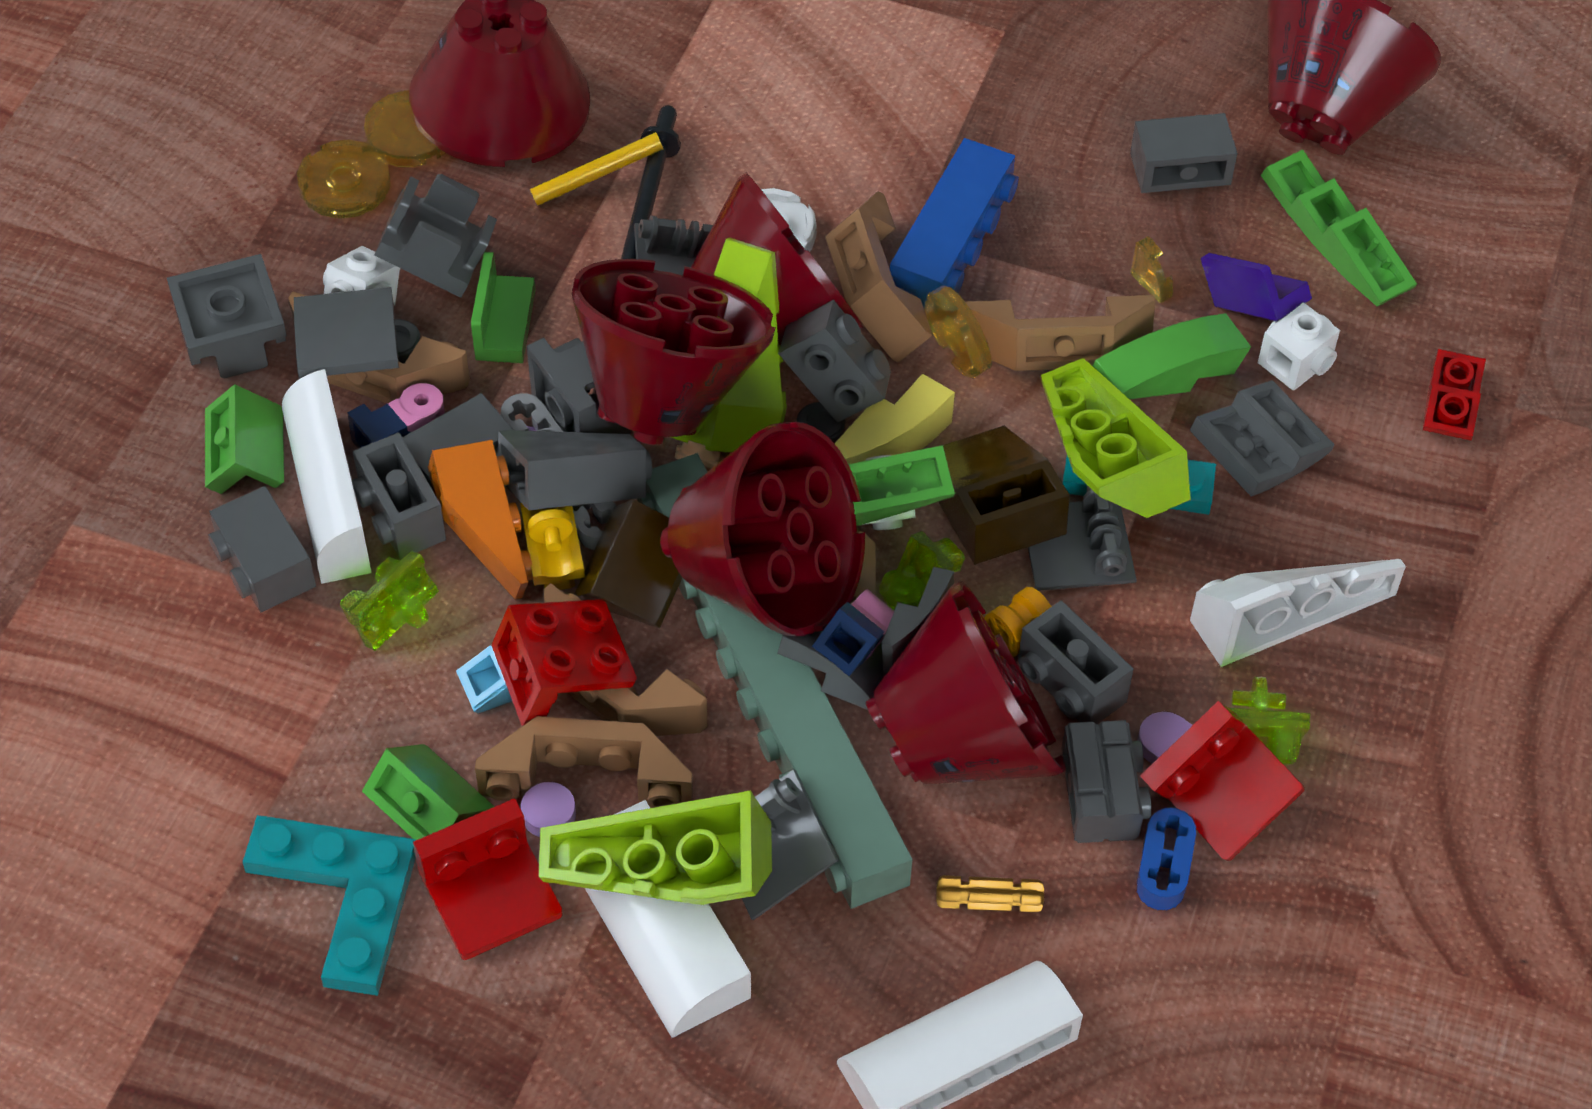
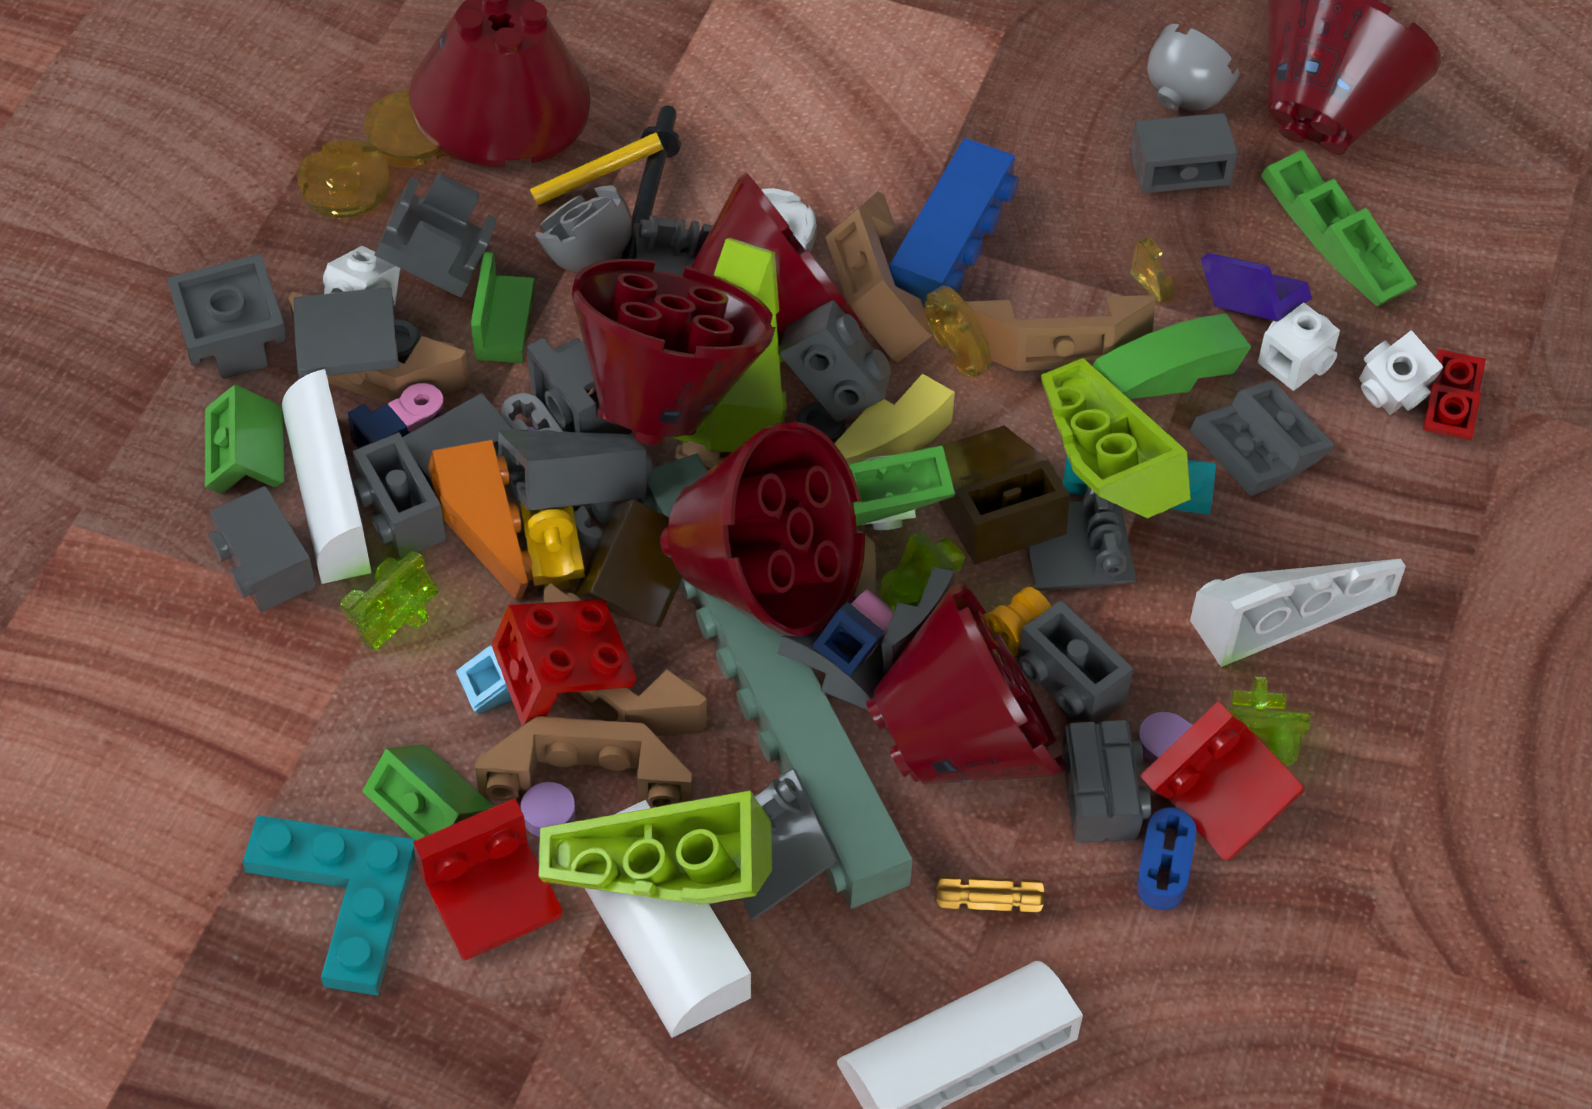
none -> light grey cylinder [535,185,633,273]
none -> light grey cylinder [1147,24,1240,111]
none -> white brick [1359,330,1443,415]

